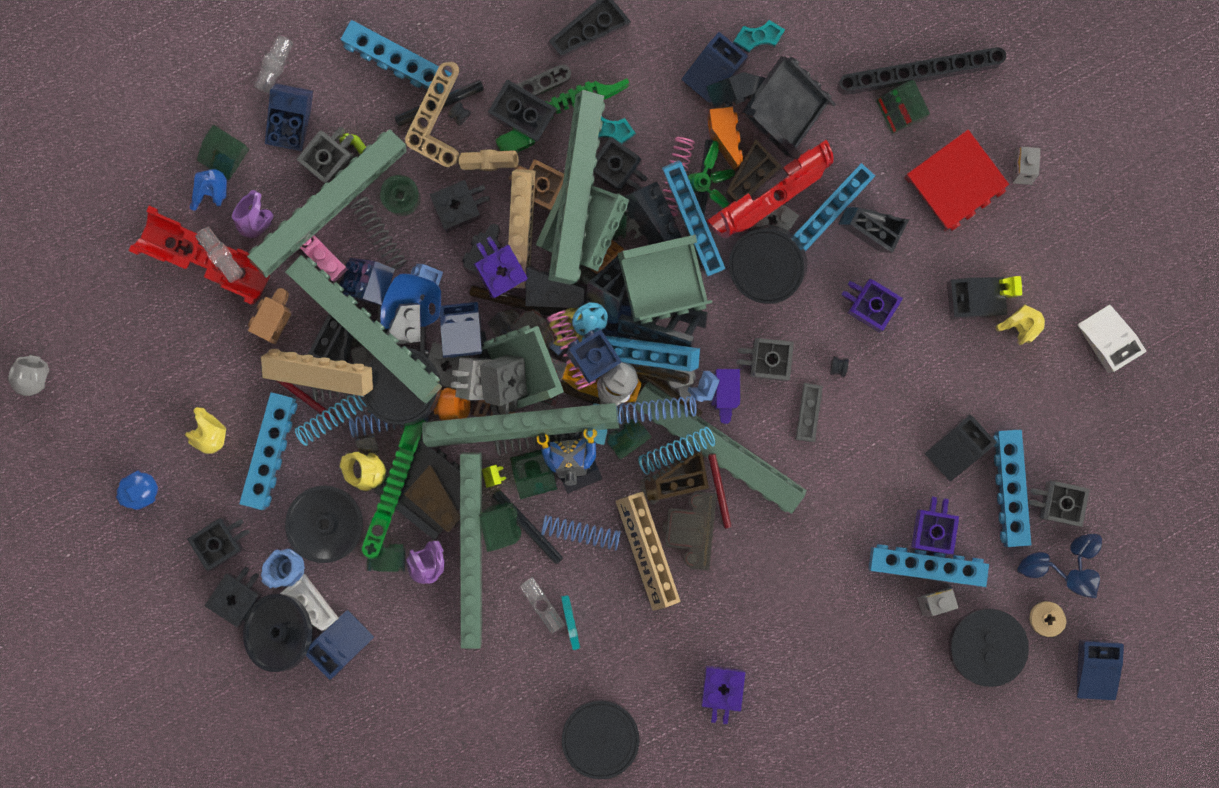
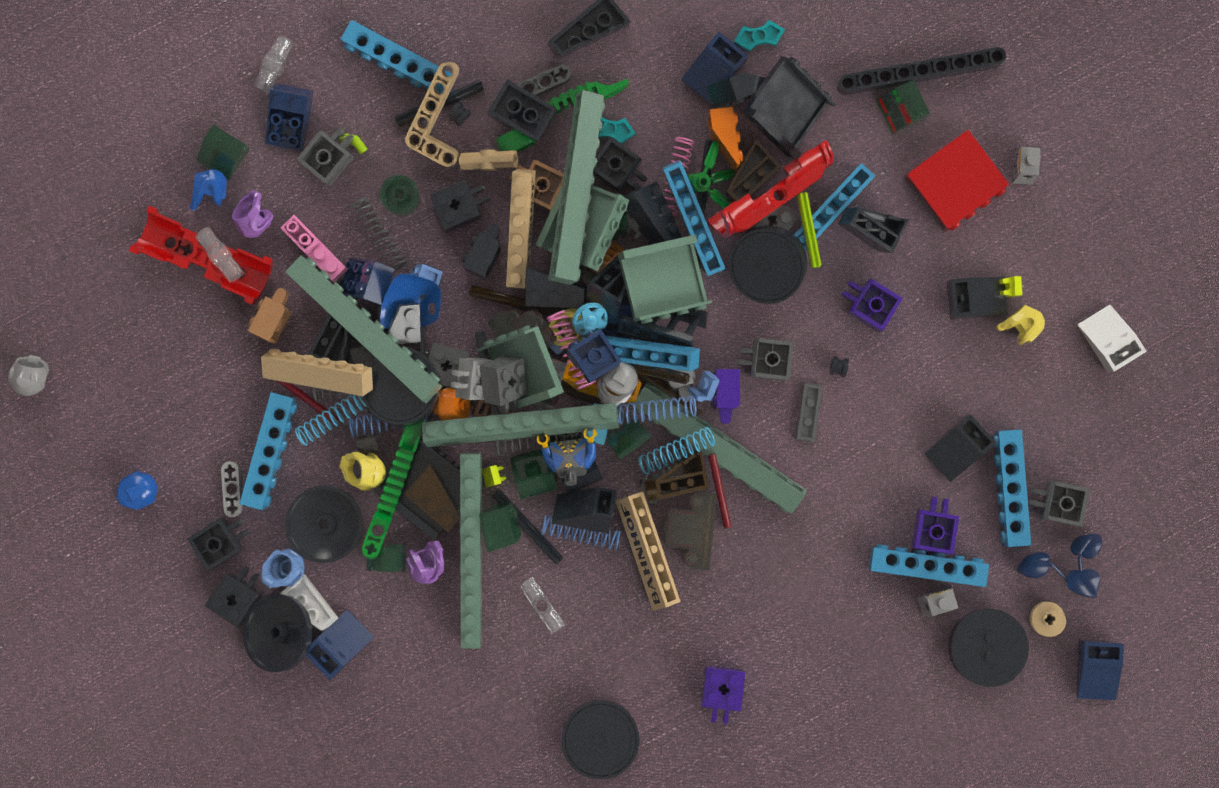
light yellow helmet [185,407,226,454] -> none
sand green brick [248,129,407,278] -> none
slope [440,302,482,358] -> none
dark purple hinge [473,237,528,298] -> none
teal tile [561,595,580,650] -> none
none -> light grey beam [221,462,243,517]
none -> black slope [552,487,617,534]
none -> lime axle [797,192,821,268]

